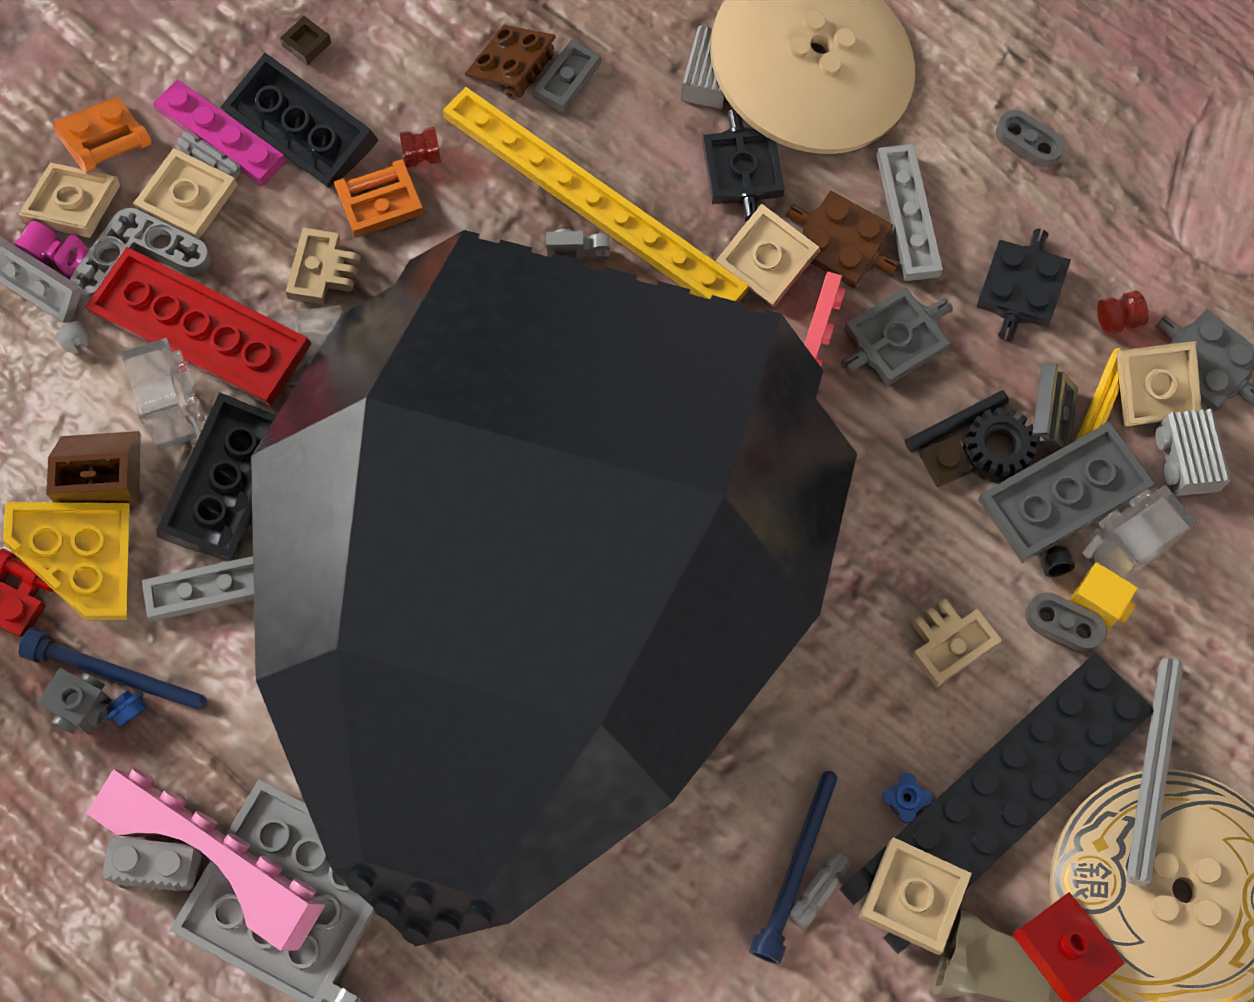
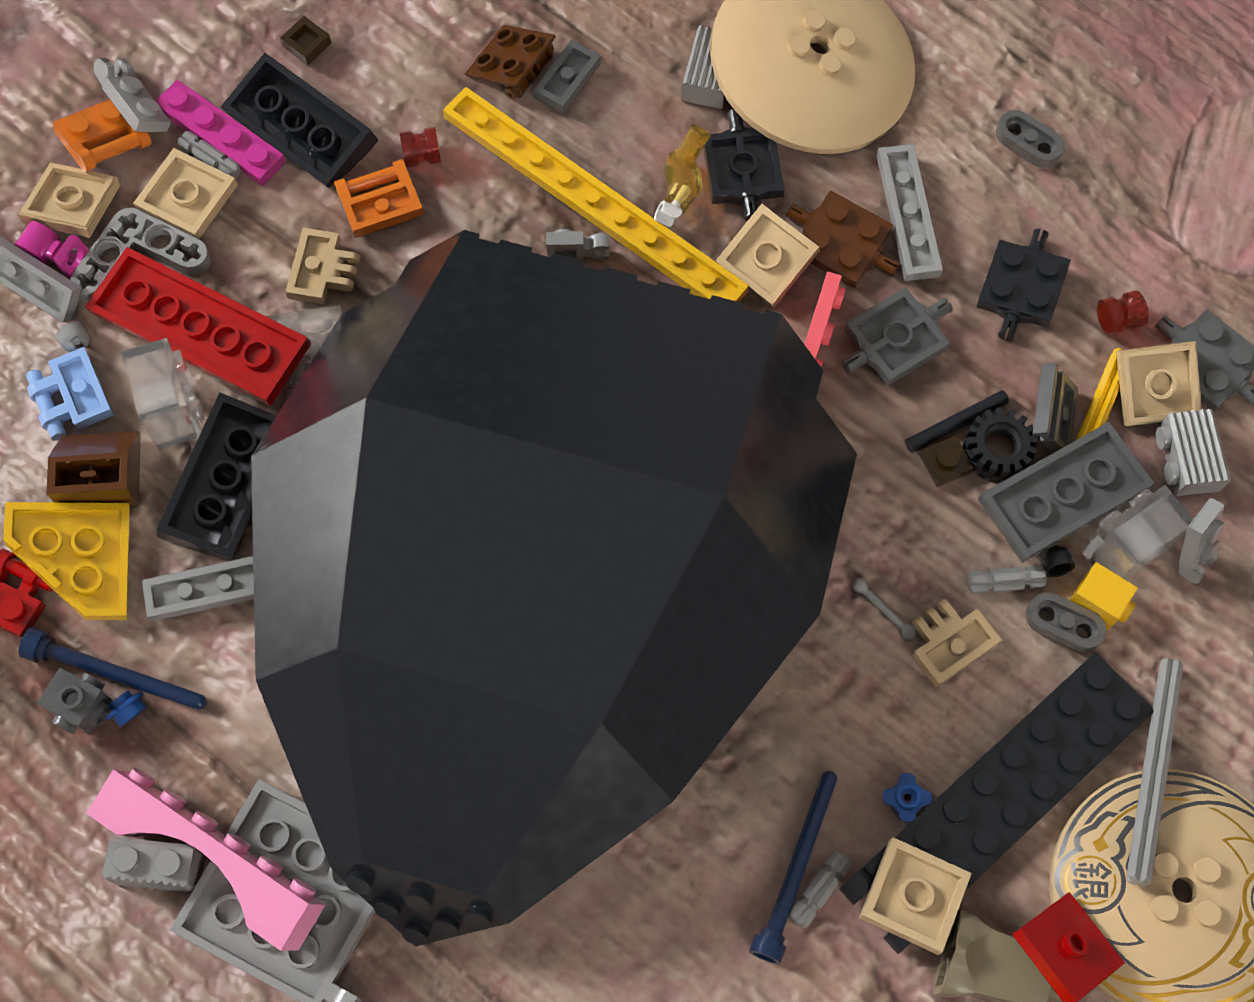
none -> light blue plate [26,347,114,441]
none -> light grey hinge [93,58,171,132]
none -> clear yellow arm [654,124,711,227]
none -> light grey hinge [852,578,917,641]
none -> light grey axle [968,565,1047,594]
none -> light grey hinge [1178,498,1225,584]

